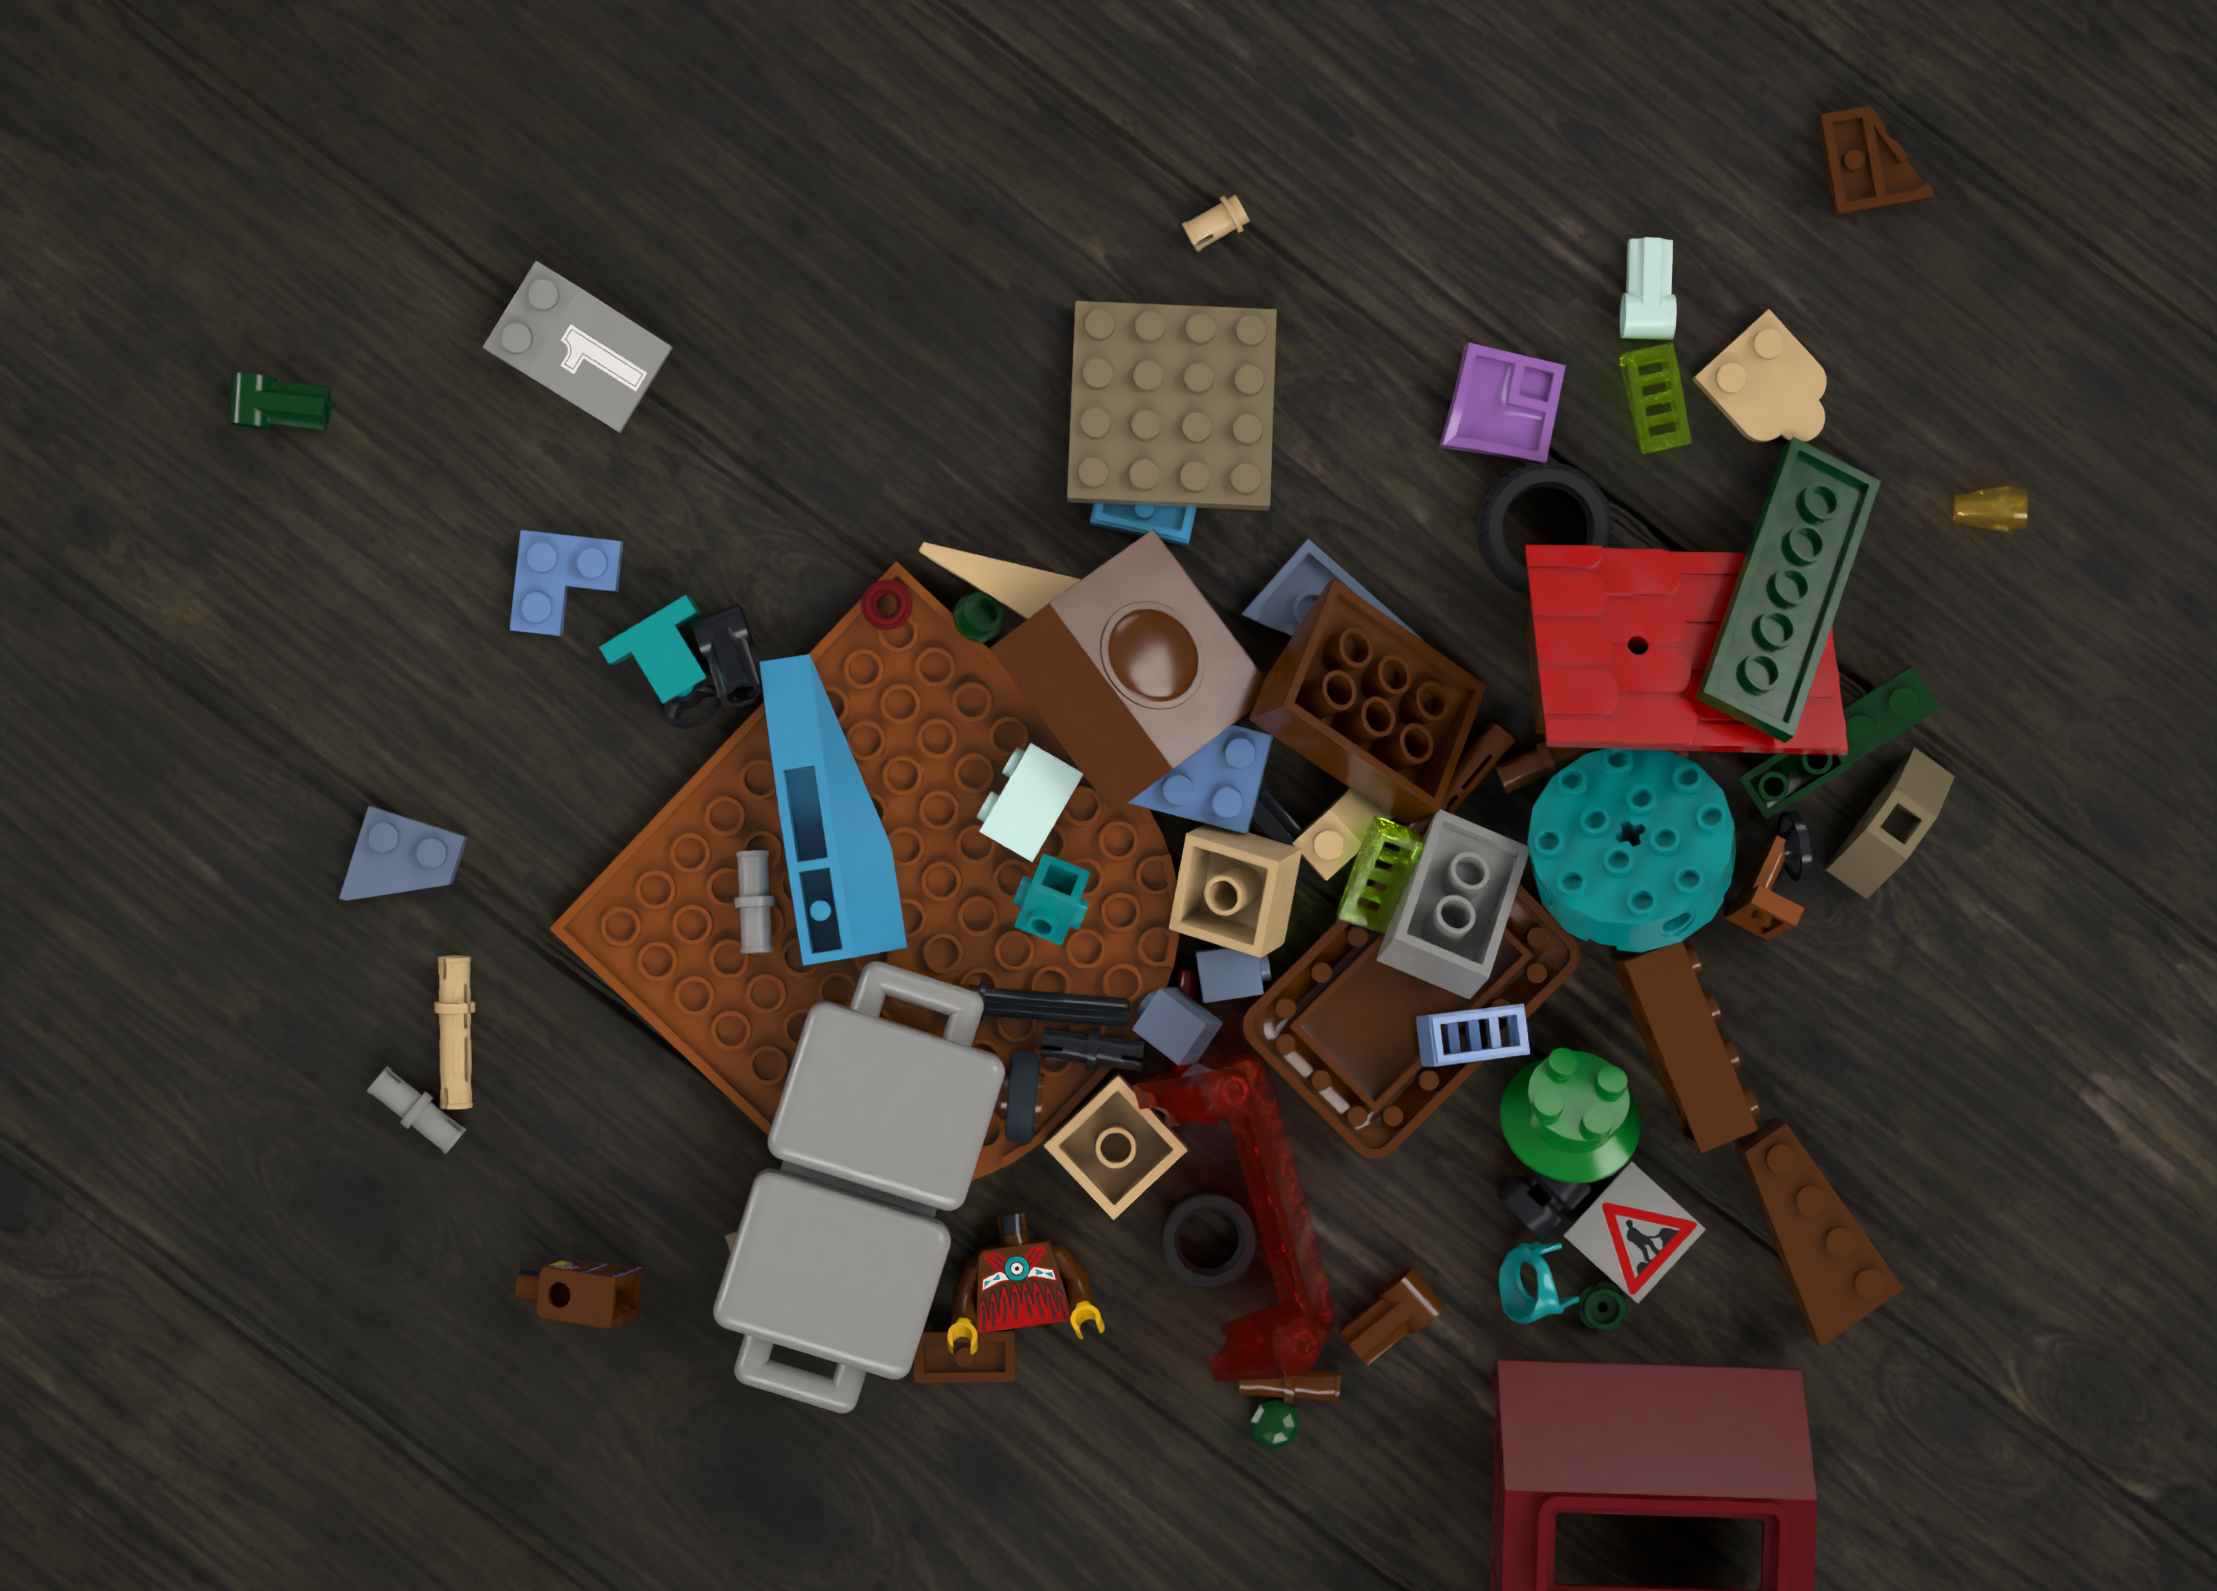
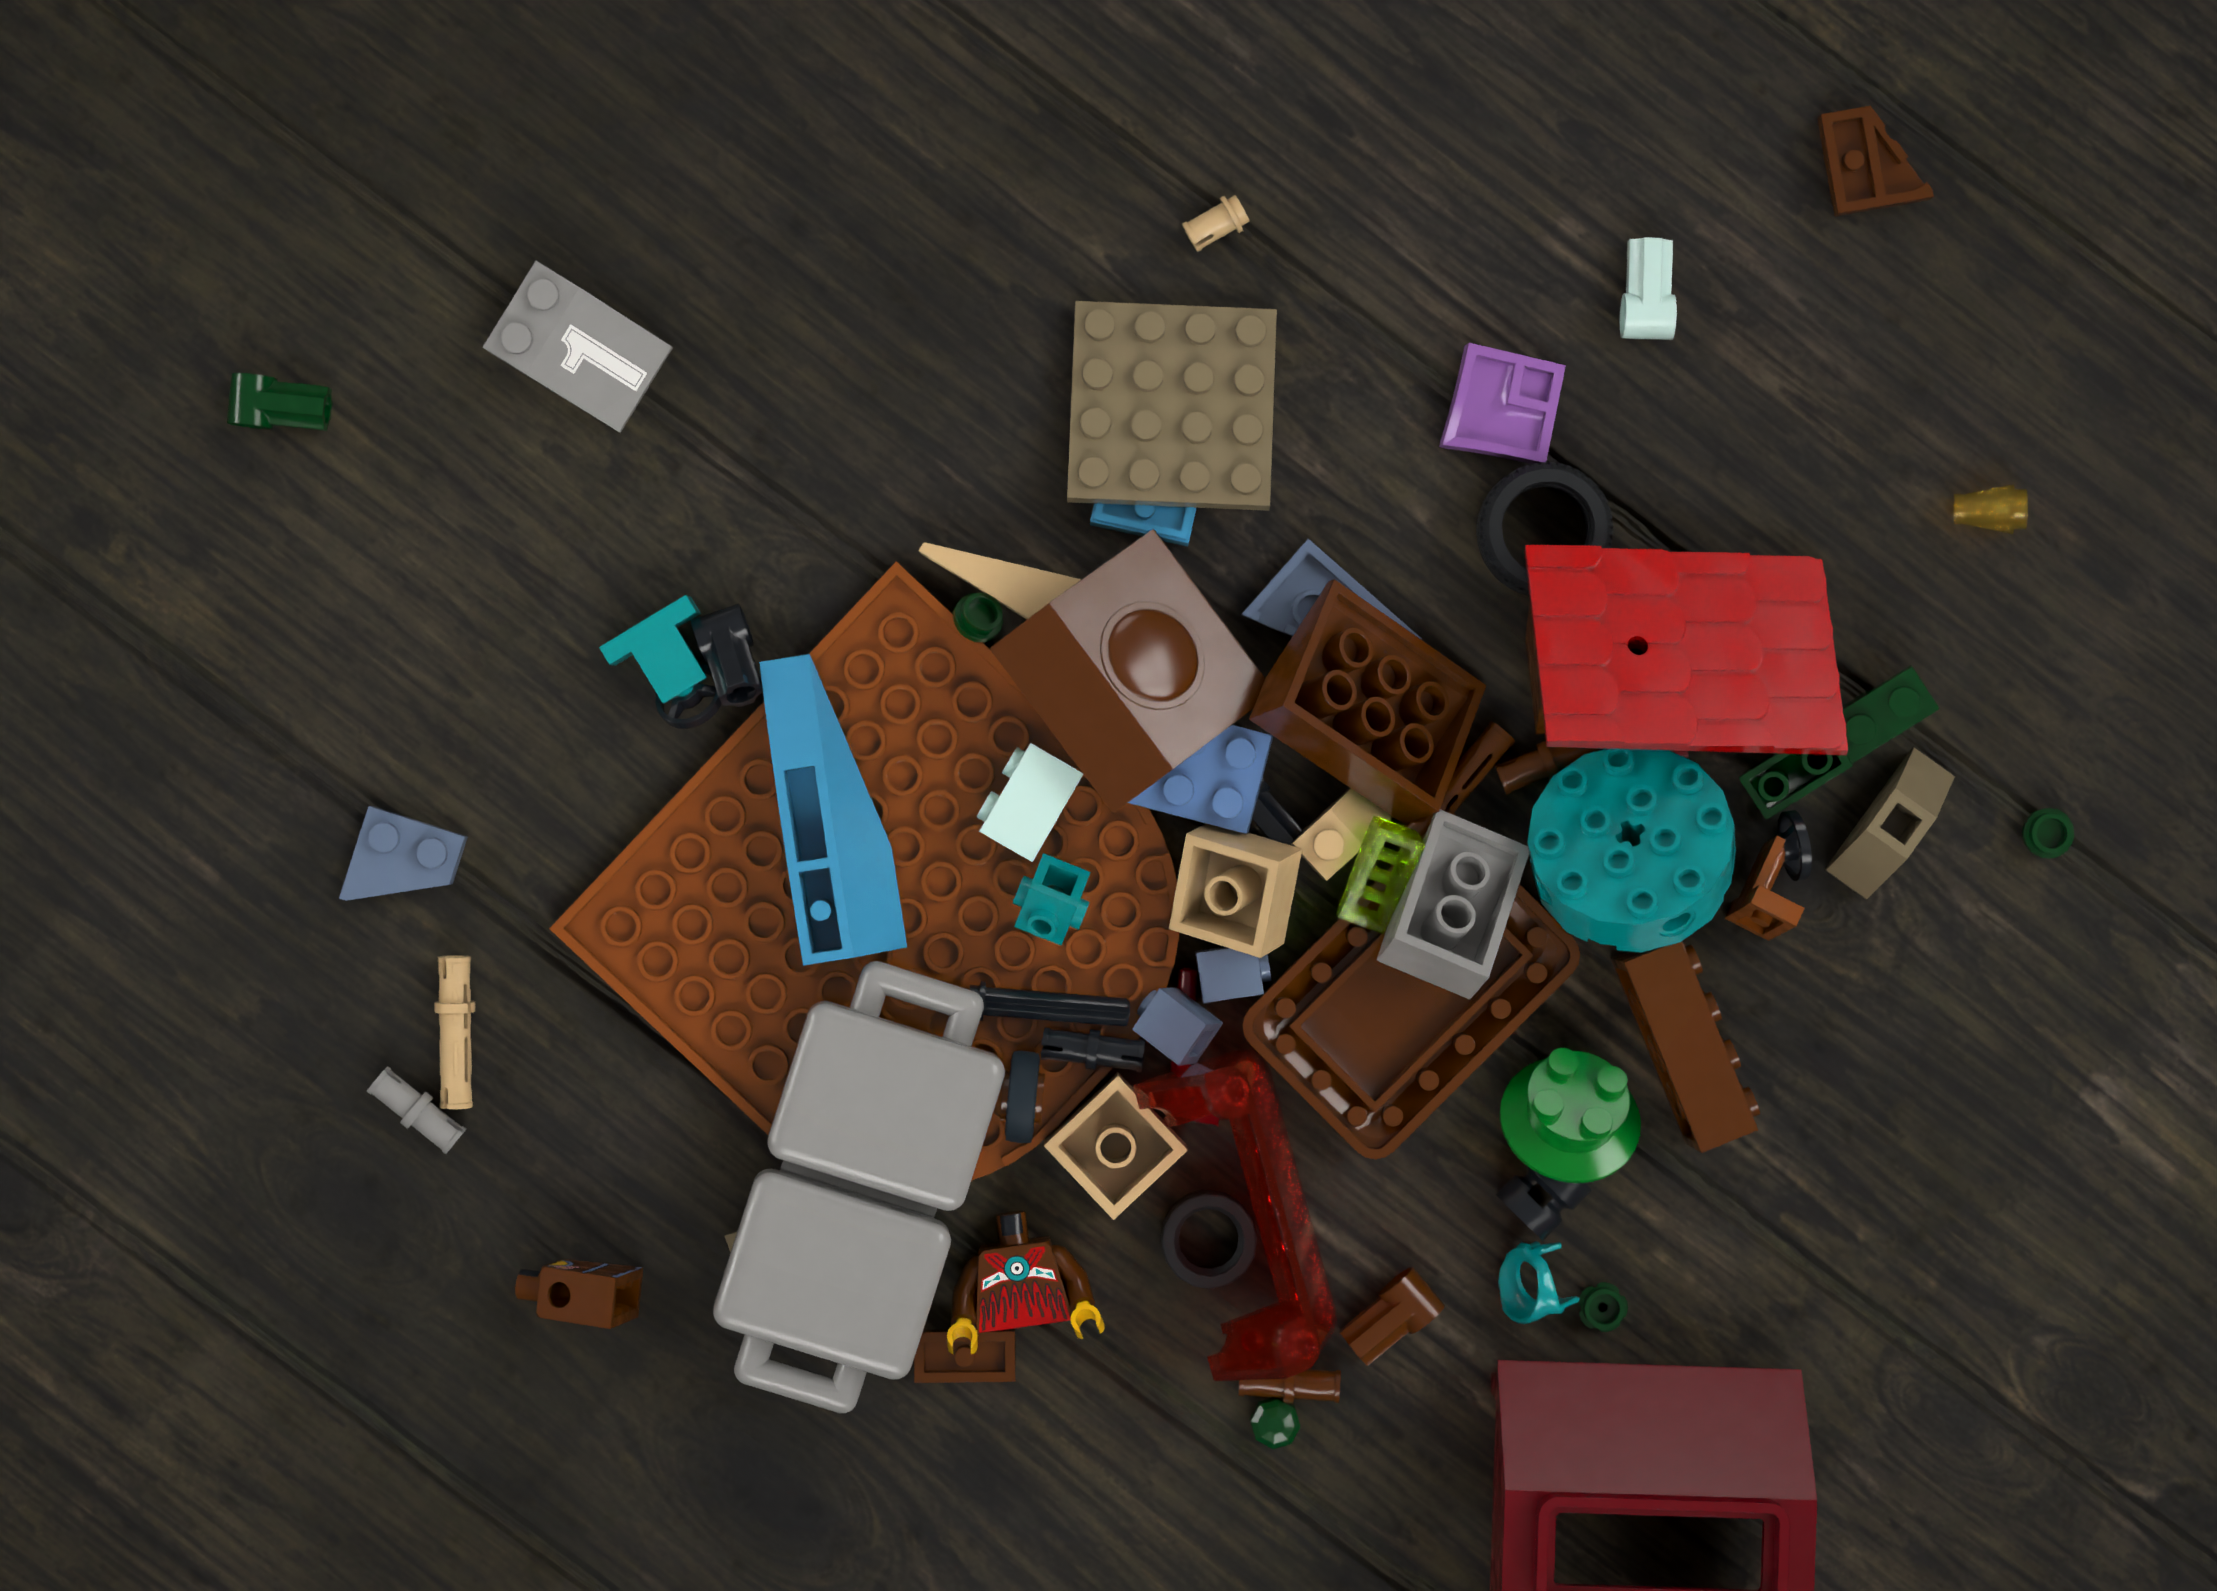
medium blue plate [510,530,623,637] -> none
light grey pin [734,850,775,954] -> none
dark red plate [861,579,912,630] -> none
medium blue slope [1416,1004,1530,1067] -> none
light grey piece [1563,1161,1706,1303] -> none
clear neon green slope [1619,342,1692,455] -> none
tan plate [1692,309,1827,443] -> none
dark green plate [1695,437,1881,743] -> none
reddish brown wedge [1735,1118,1904,1347] -> none
none -> dark green plate [2022,808,2074,858]

